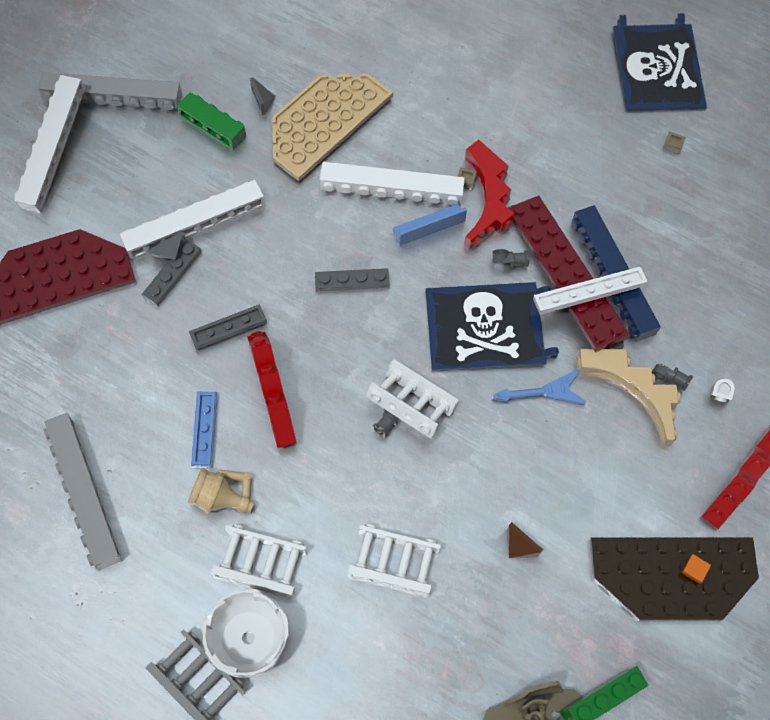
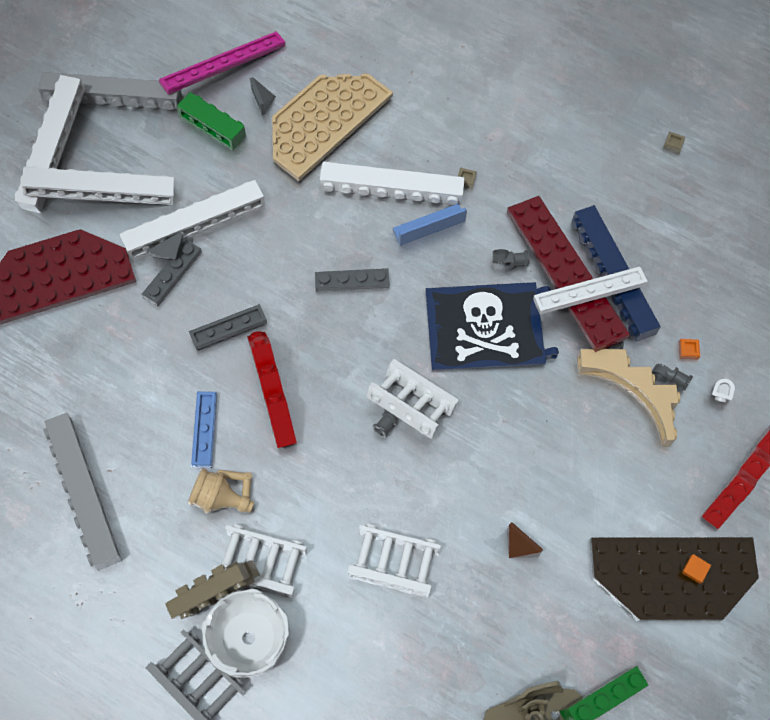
red arch [464,139,514,249] -> none
medium blue piece [492,370,586,405] -> none
flag [613,13,707,111] -> none
none -> white brick [22,167,174,205]
none -> dark pink tile [159,31,286,95]
none -> dark tan piece [165,560,260,620]
none -> orange tile [679,339,700,359]

